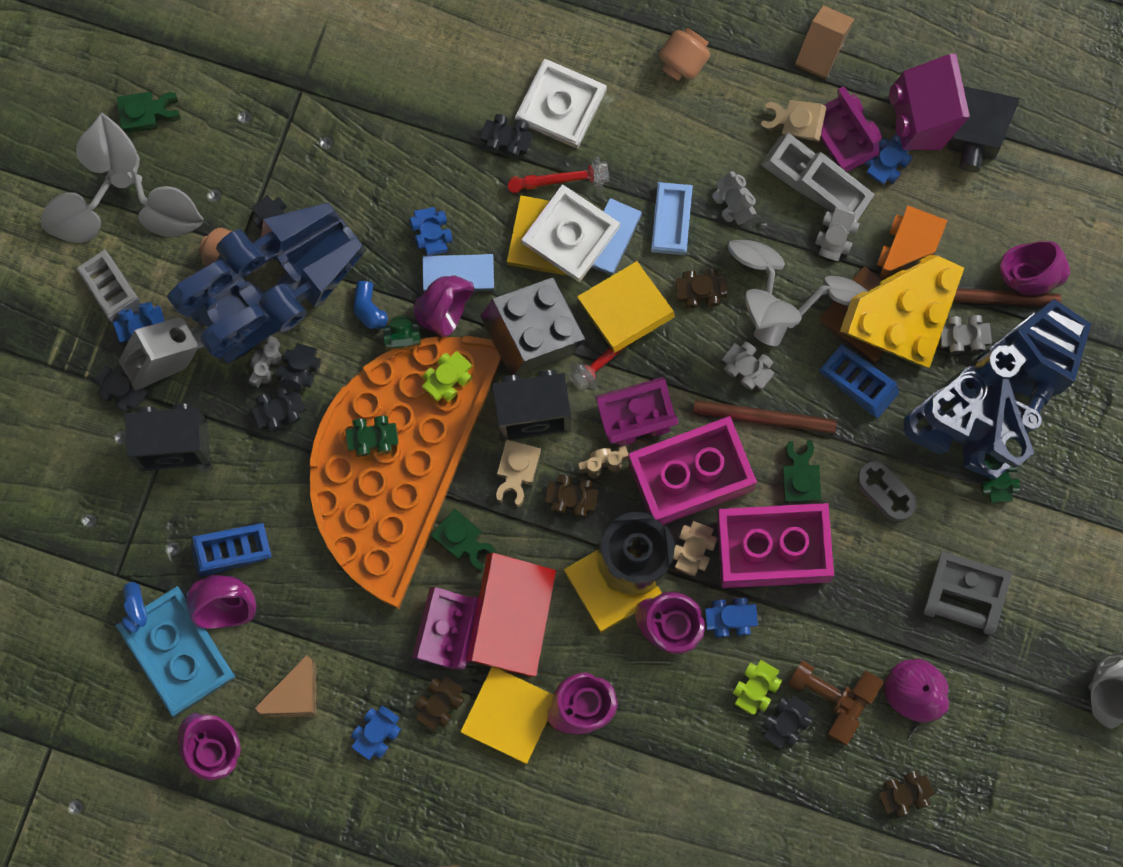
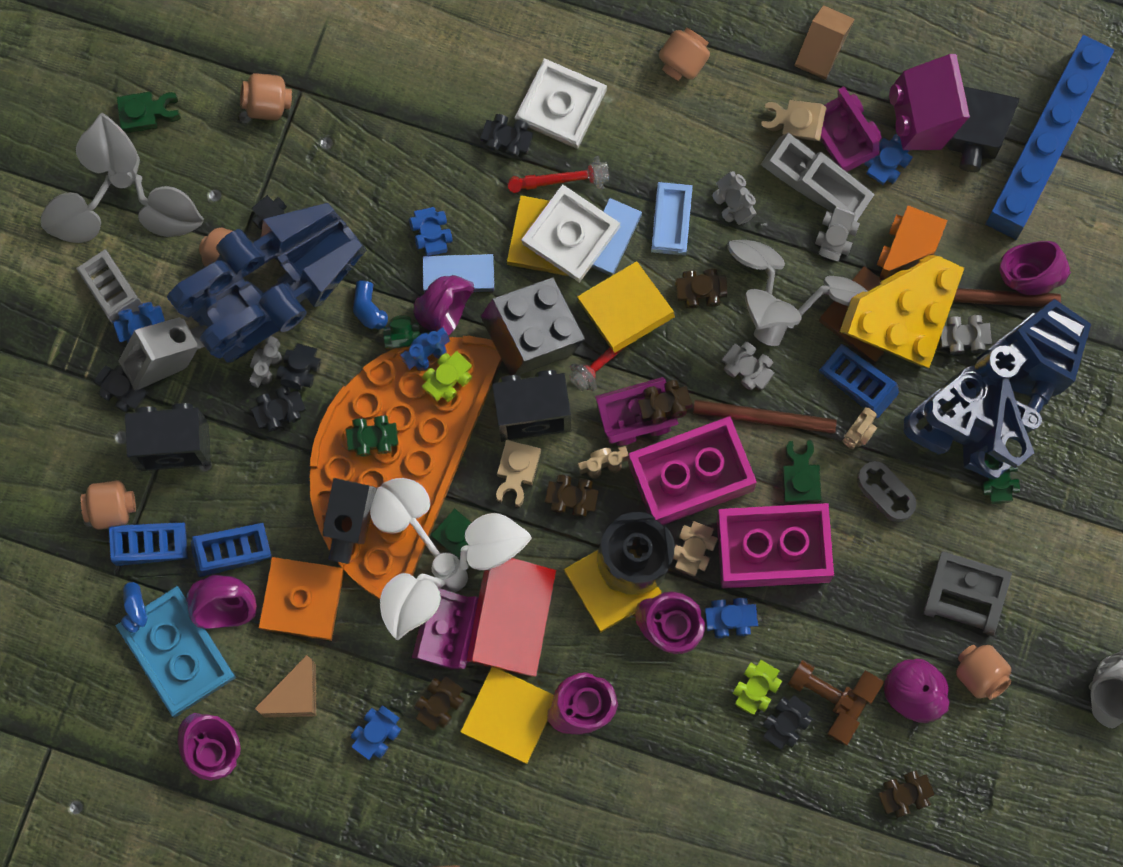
none -> nougat head [81,480,136,530]
none -> blue slope [109,523,188,566]
none -> nougat head [240,73,292,121]
none -> orange plate [259,557,344,641]
none -> black torso [323,478,378,564]
none -> white plant [370,478,532,640]
none -> blue piece [400,327,450,371]
none -> dark brown piece [638,380,693,425]
none -> tan piece [842,407,877,449]
none -> nougat head [956,645,1011,700]
none -> blue brick [985,35,1114,240]

